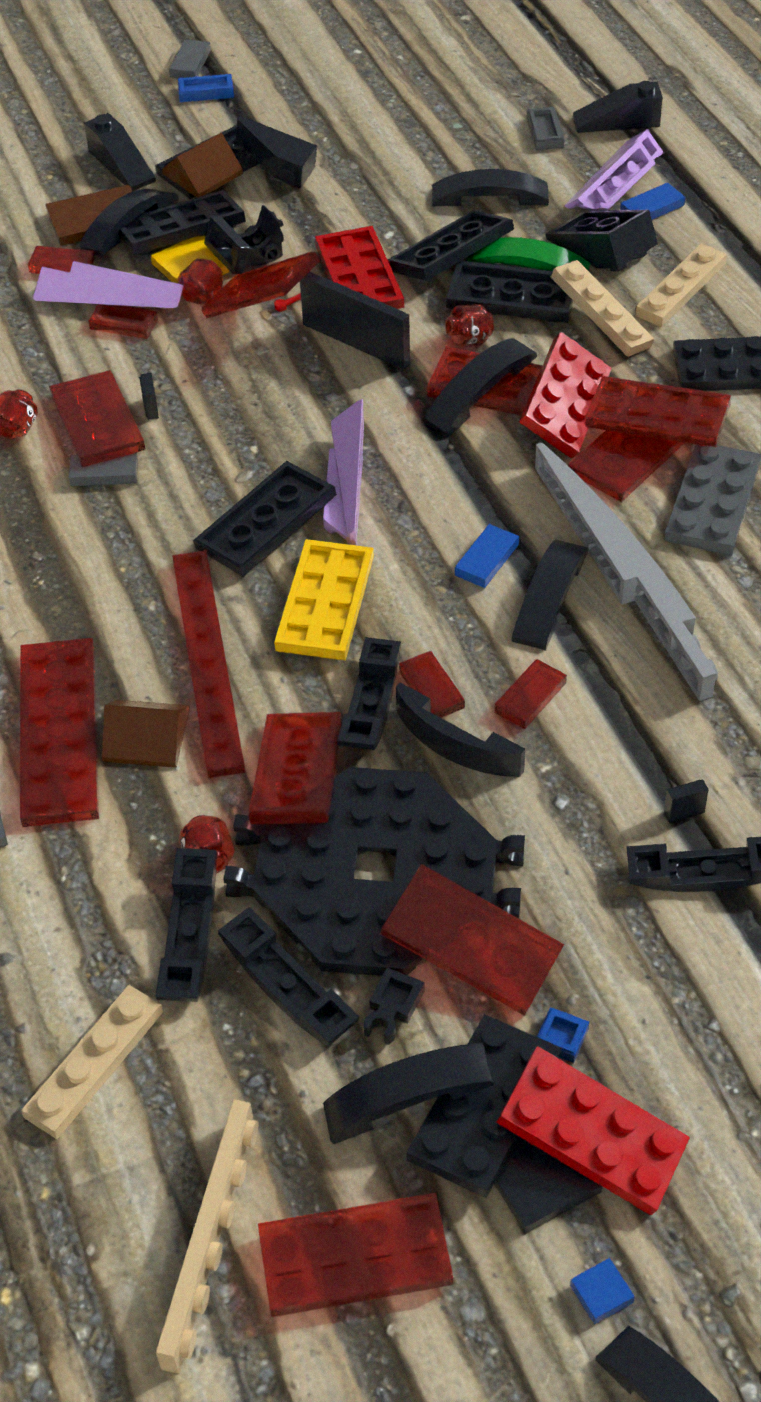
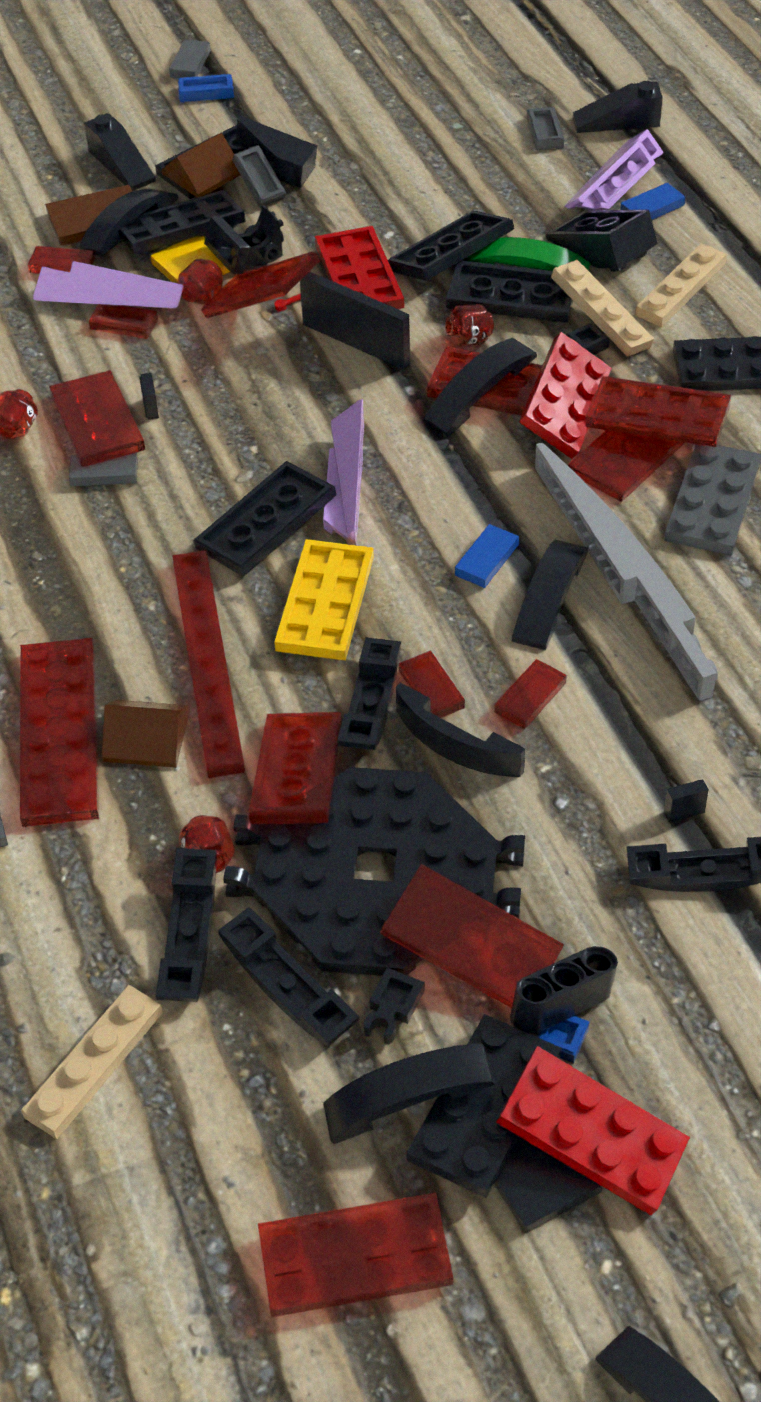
tan plate [156,1100,258,1374] -> none
black slope [432,169,549,206] -> none
blue tile [570,1258,635,1325] -> none
none -> dark grey tile [232,145,286,208]
none -> black beam [510,946,618,1034]
none -> black tile [566,323,610,355]

